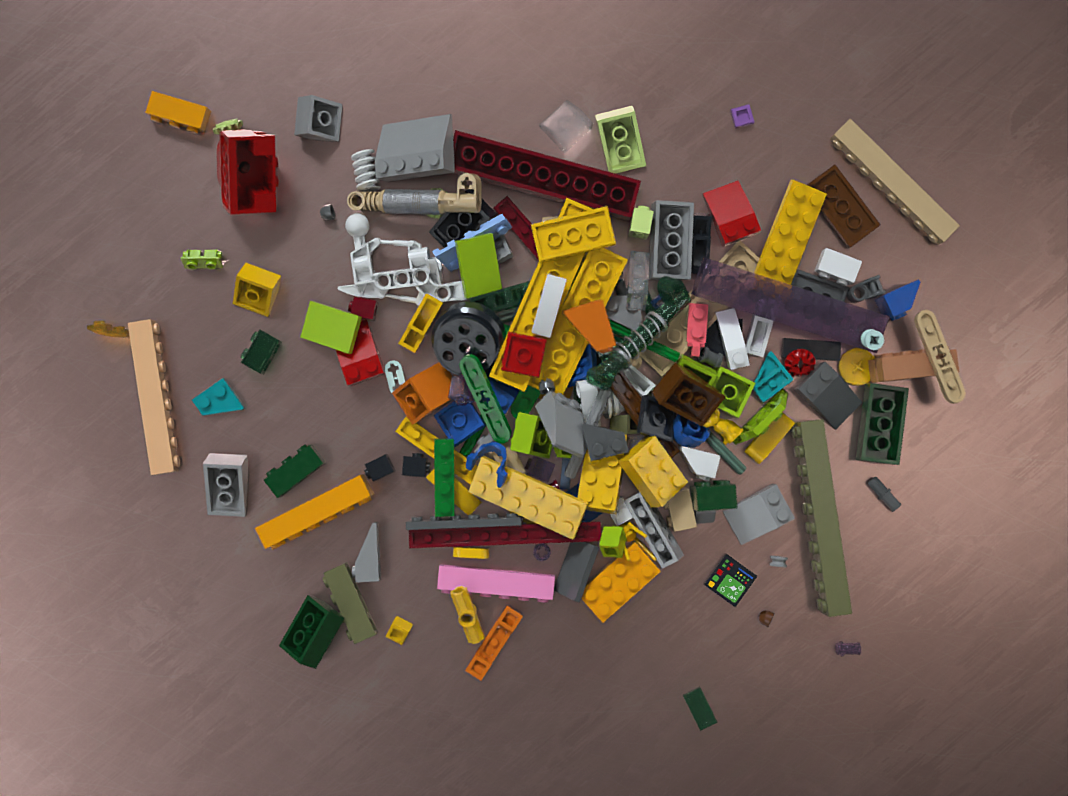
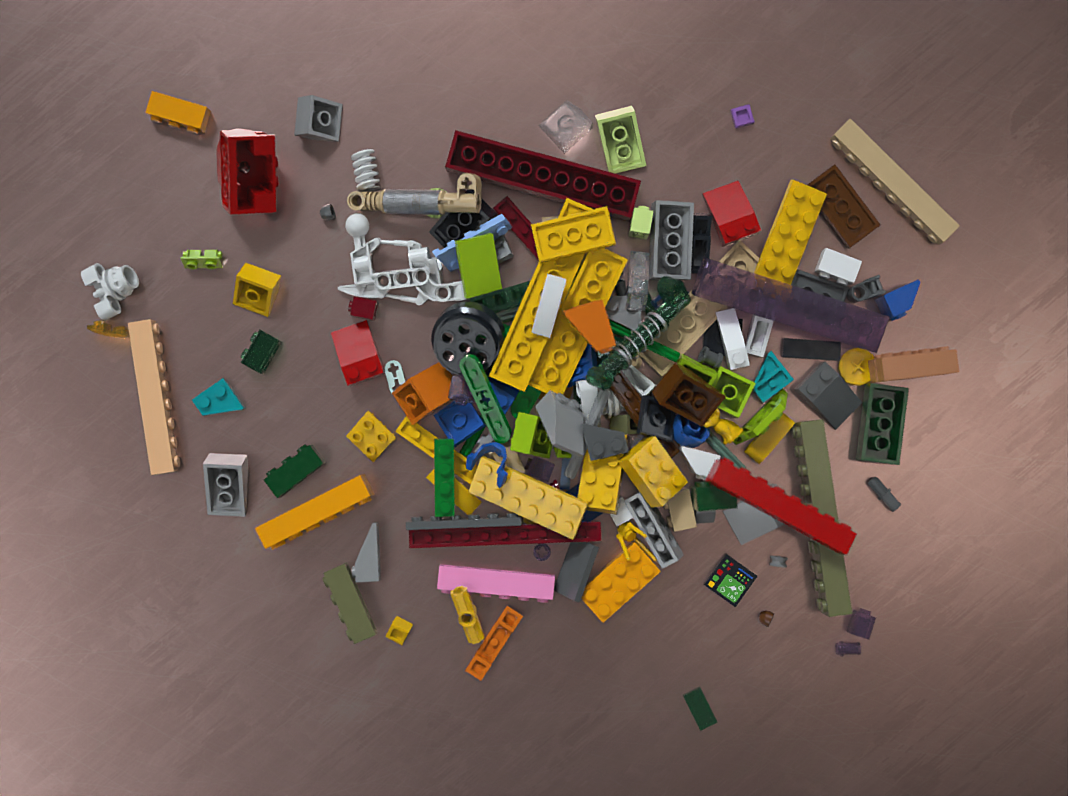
yellowish green gear [213,118,243,135] -> none
dark green brick [279,595,345,669] -> none
lime tile [300,301,362,354] -> none
black brick [364,454,396,482] -> none
light grey slope [375,114,455,182] -> none
yellow slope [398,293,443,353] -> none
black brick [402,453,431,477] -> none
yellow beam [453,547,489,559] -> none
red tile [501,332,547,378] -> none
dark grey hinge [539,378,555,395] -> none
lime brick [599,526,627,558] -> none
coral hinge [686,303,708,357] -> none
red gear [785,349,816,378] -> none
light aqua wheel [861,329,884,350] -> none
tan piece [914,310,966,404] -> none
none -> white beam [81,263,139,321]
none -> yellow hinge [346,410,396,462]
none -> red brick [705,458,857,555]
none -> clear purple brick [847,608,876,640]

